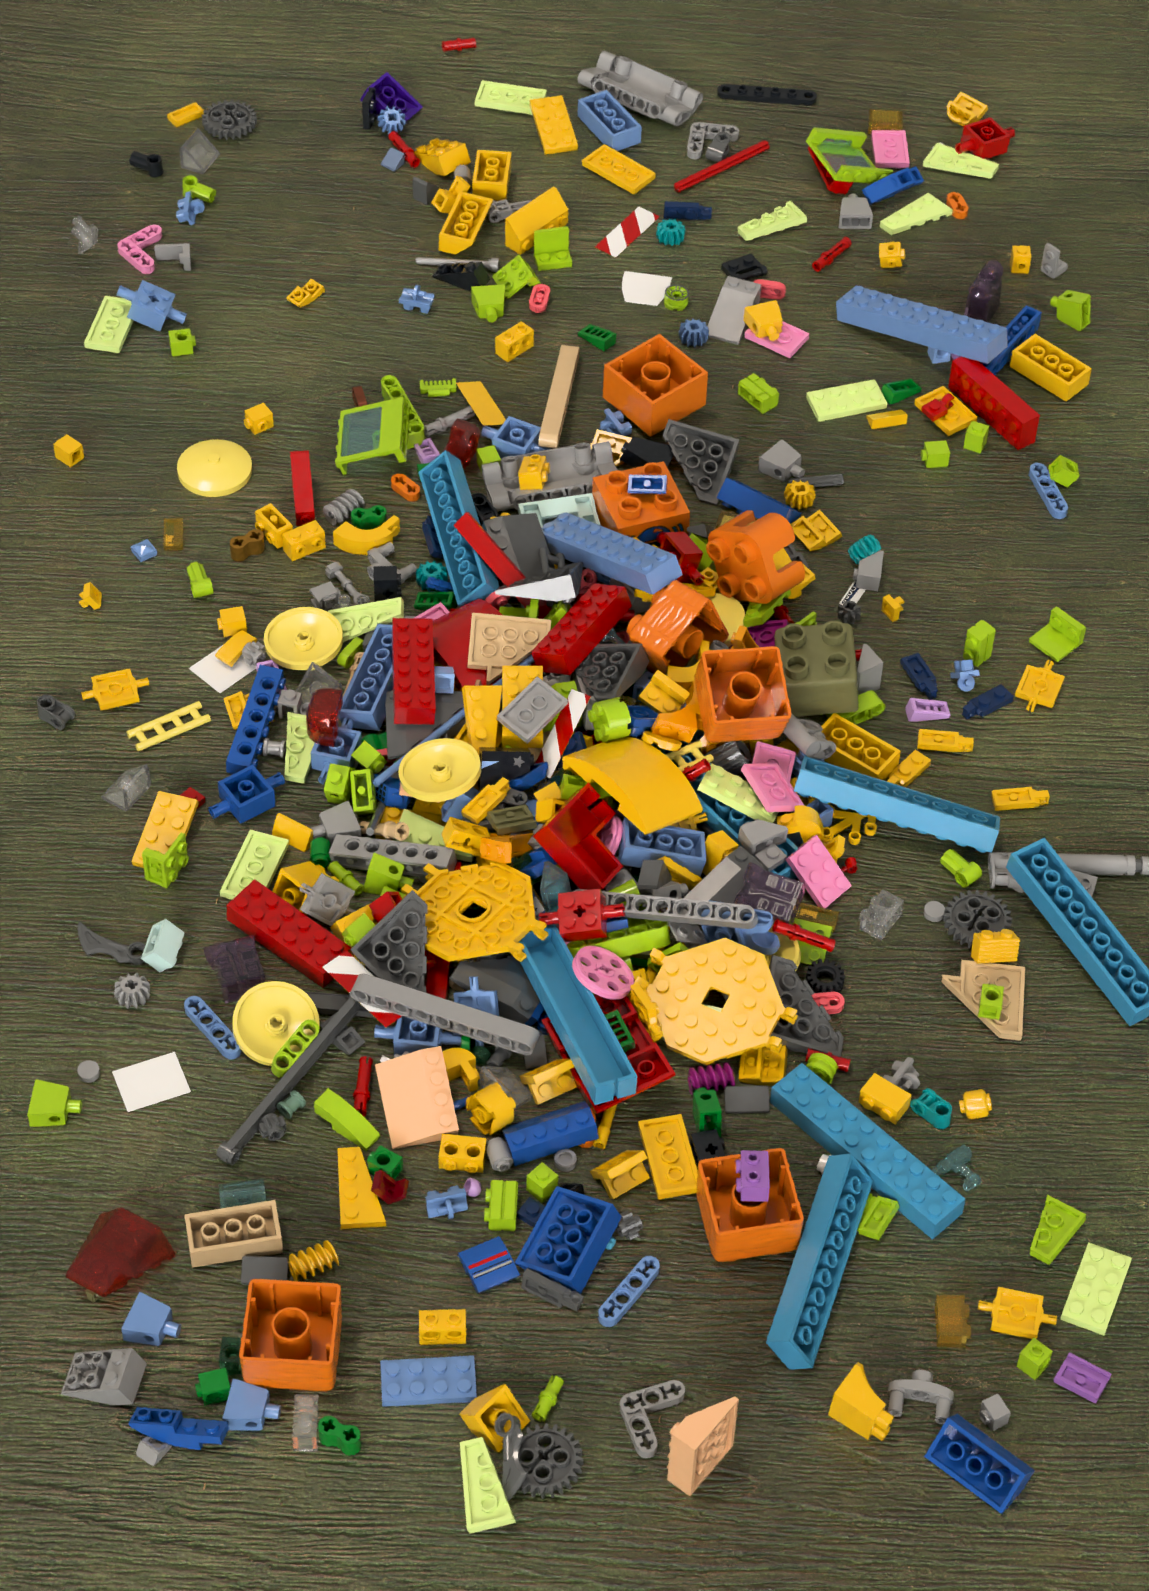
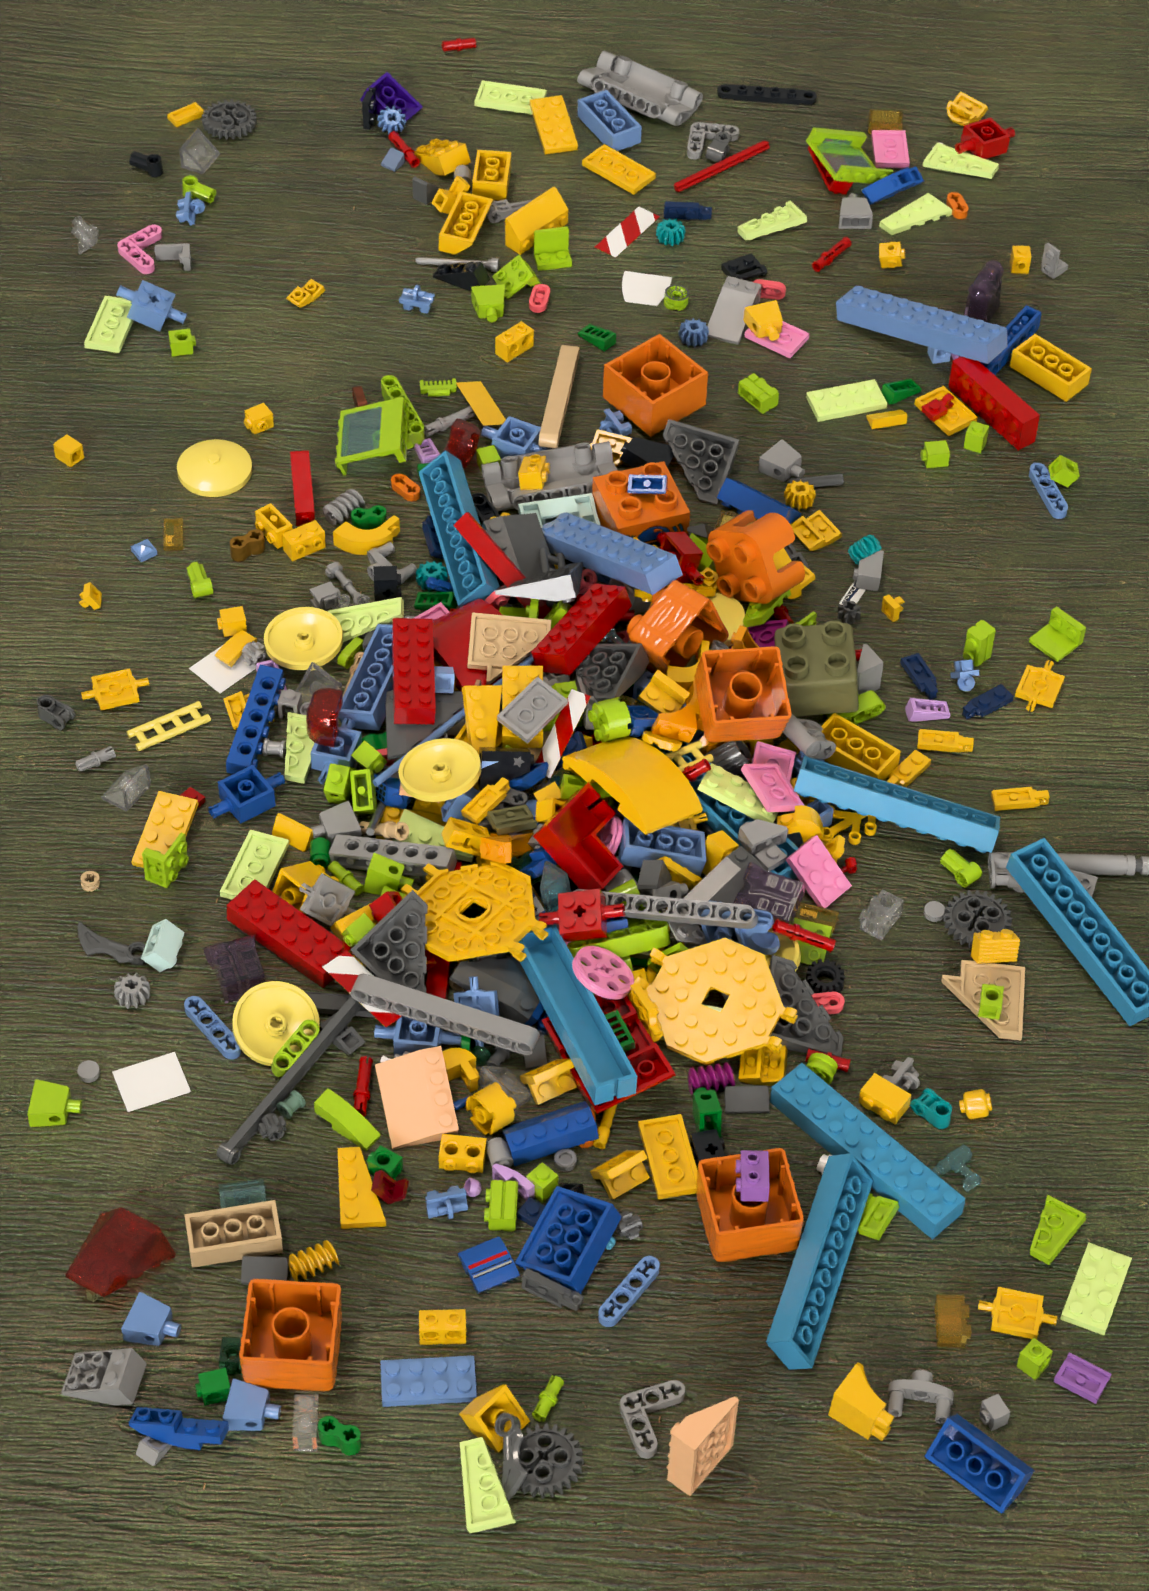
lime torso [1050,290,1091,331] -> none
none -> light grey axle [75,746,116,772]
none -> tan bush [81,871,100,891]
none -> lavender slope [492,1164,535,1201]

